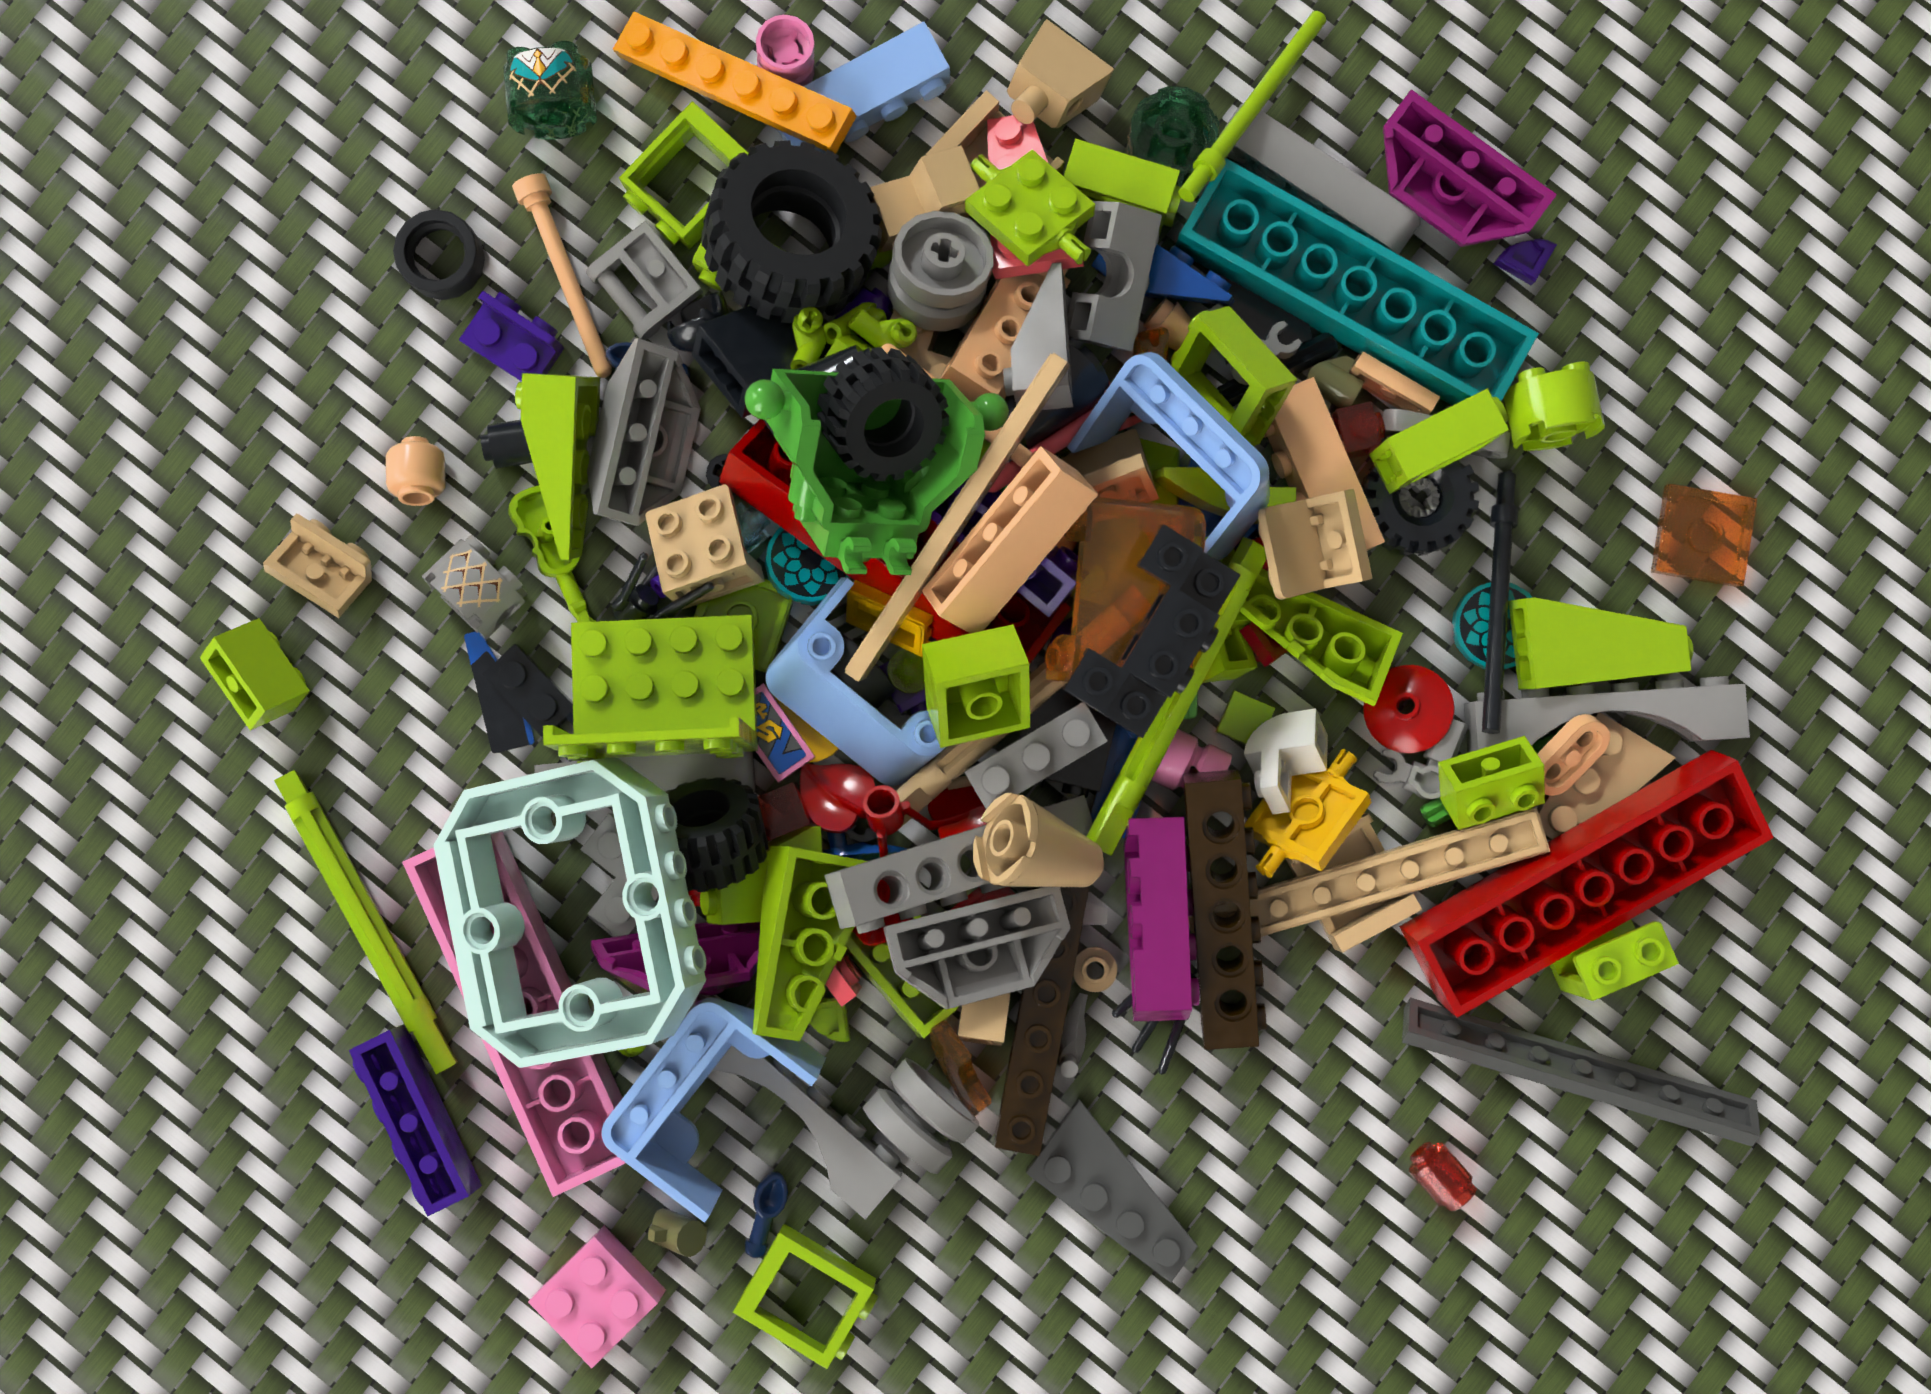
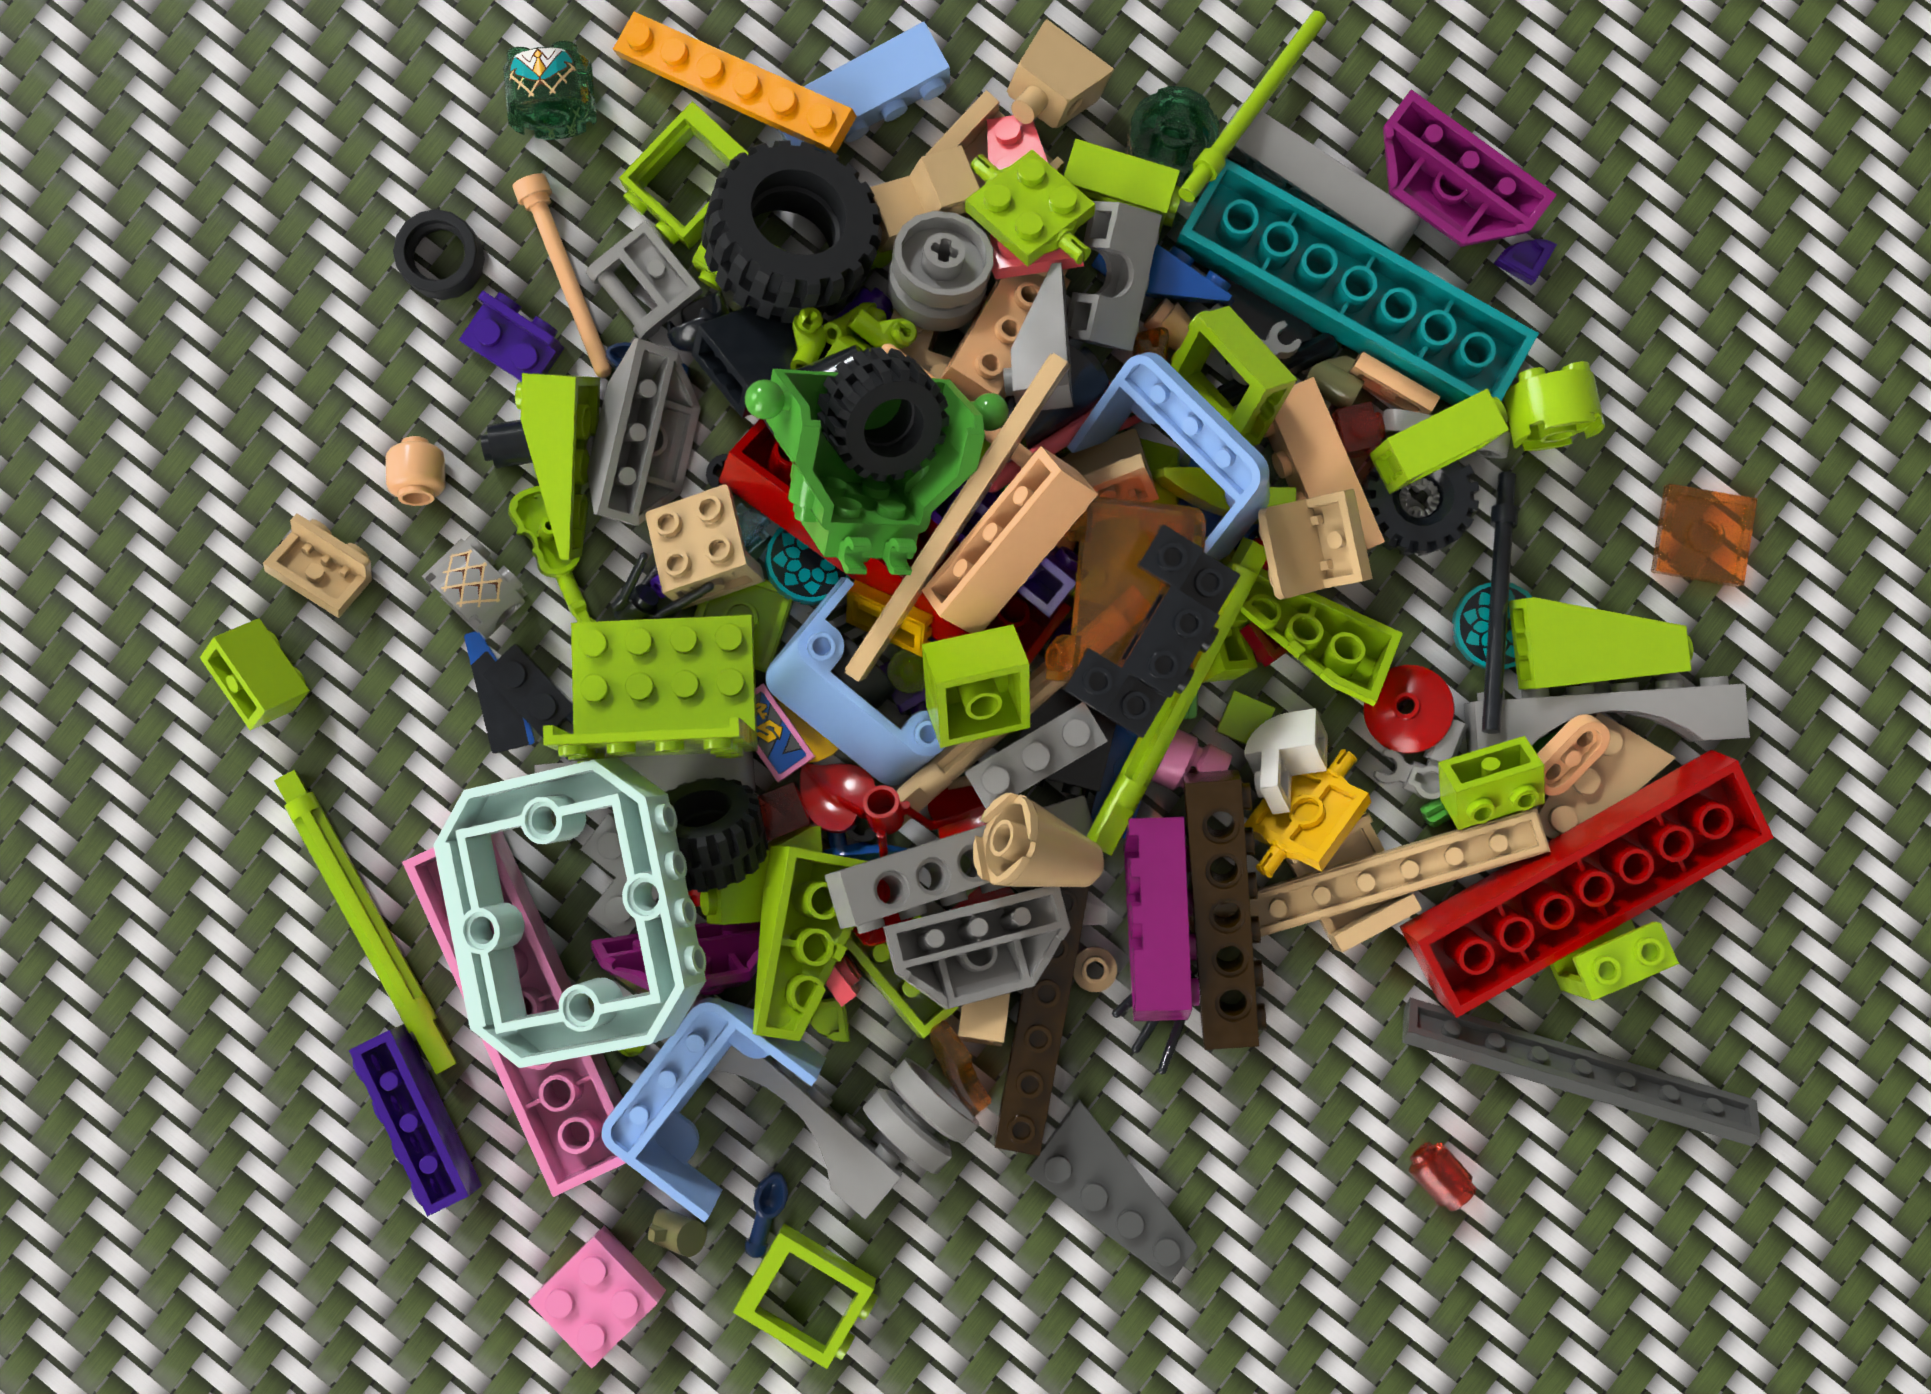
bright pink wheel [756,15,814,86] -> none
light grey bar [1058,993,1088,1079] -> none

